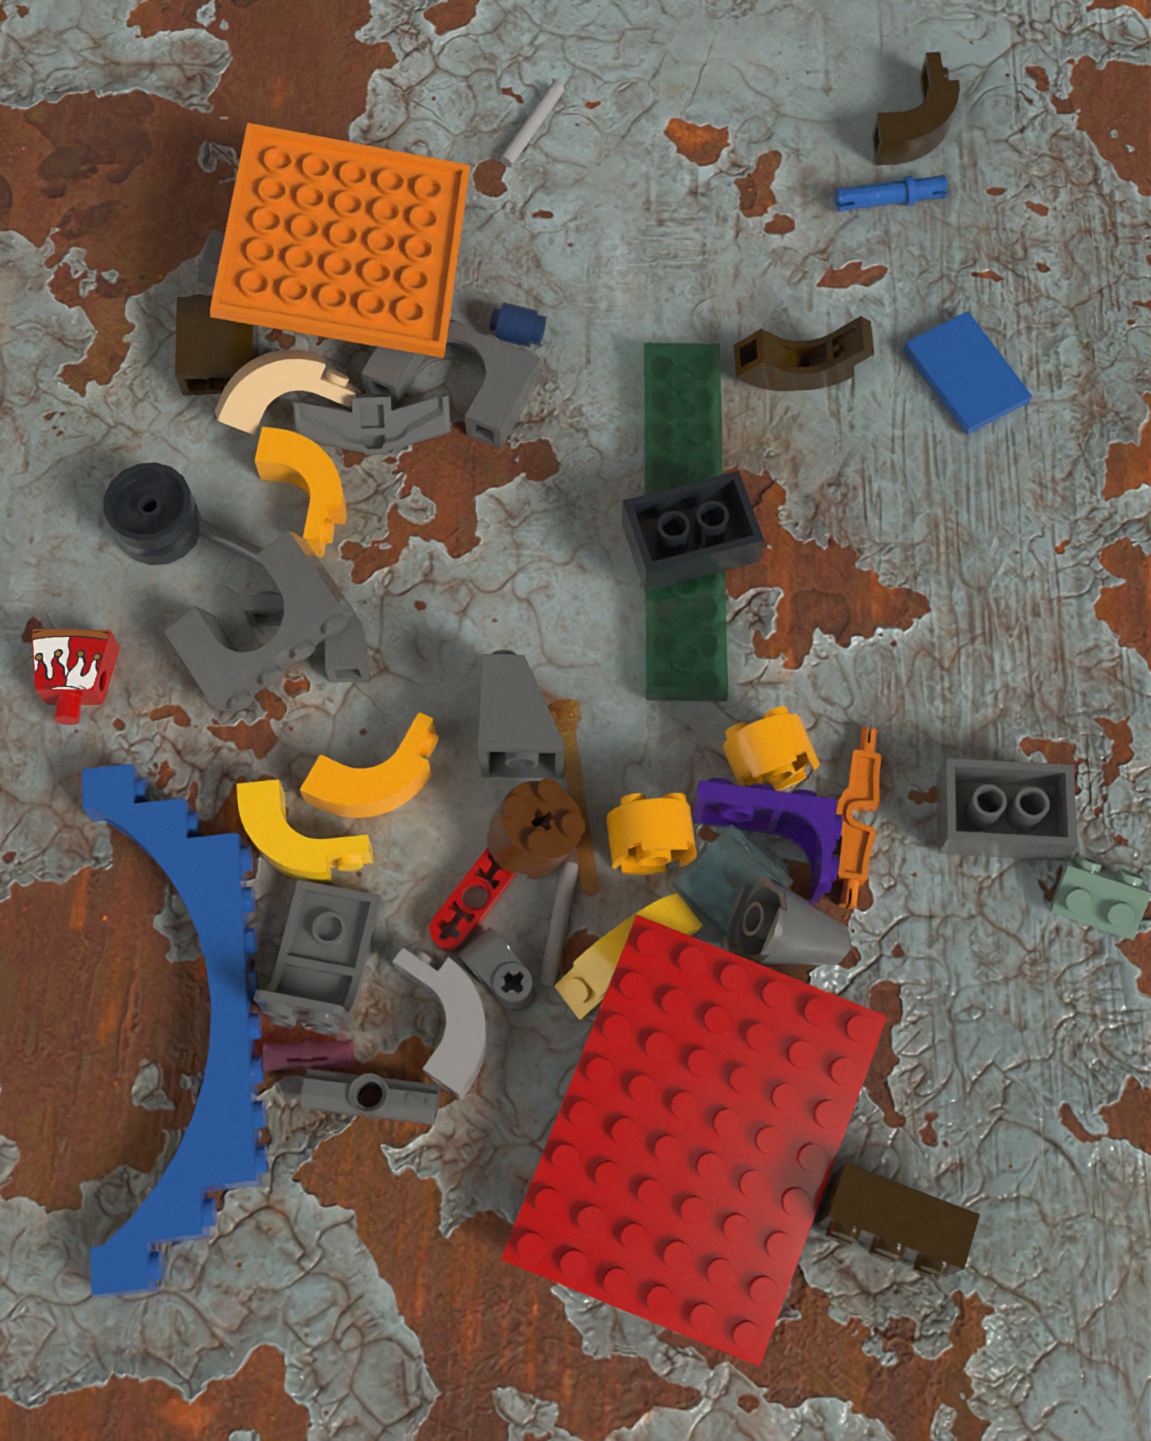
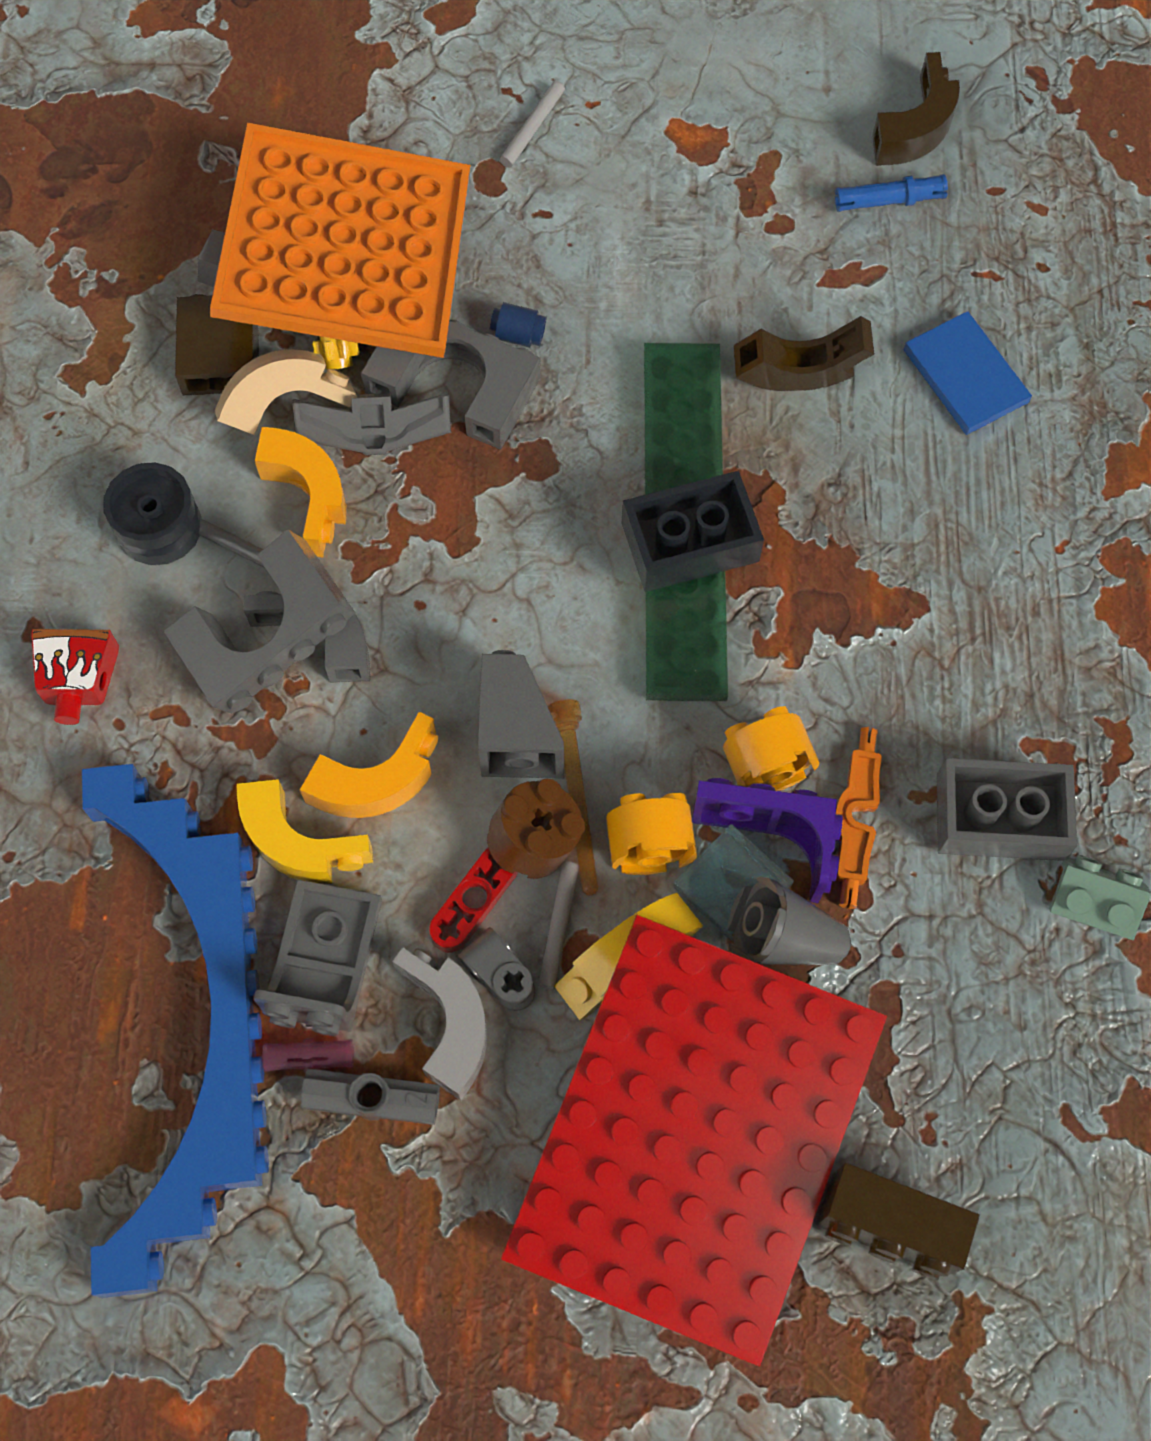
none -> yellow gear [312,336,360,370]

